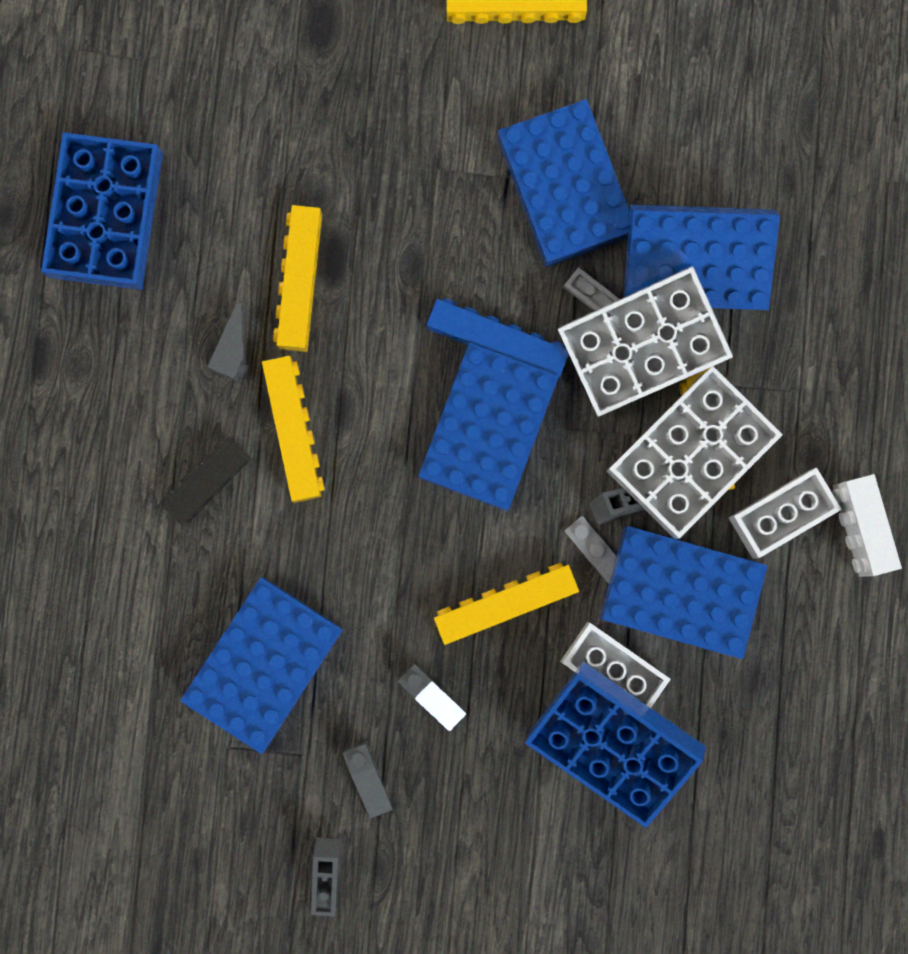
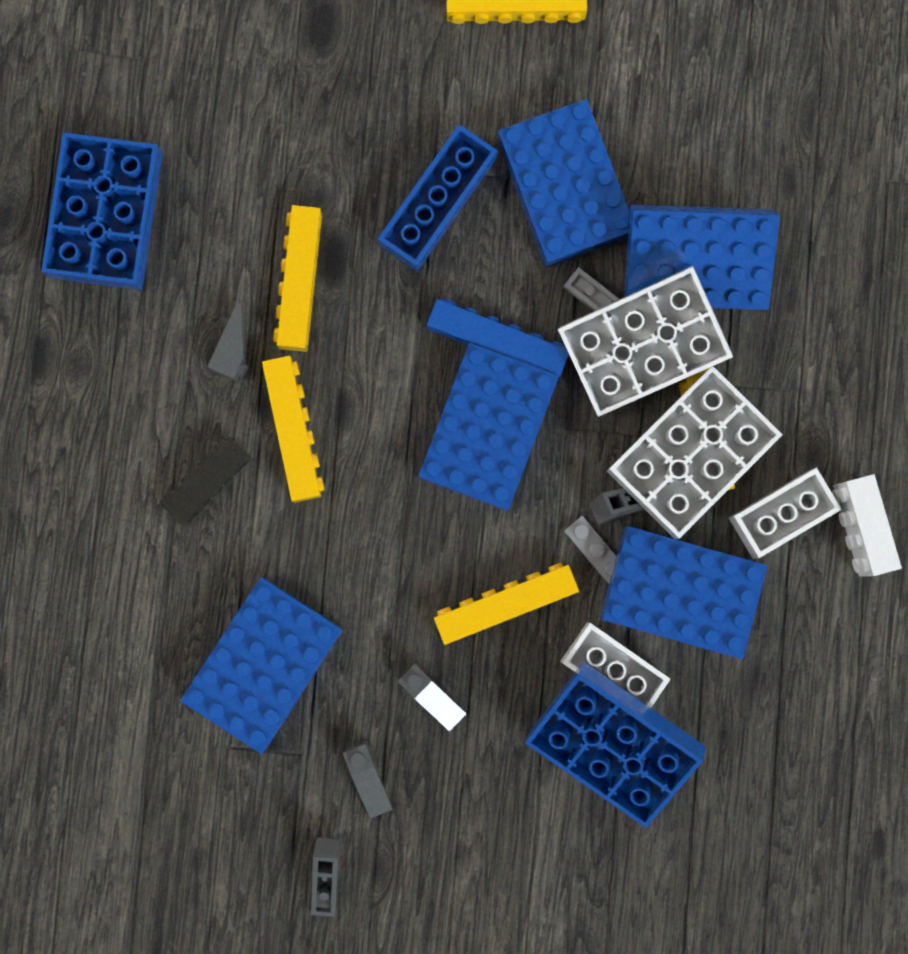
none -> blue brick [377,124,498,272]

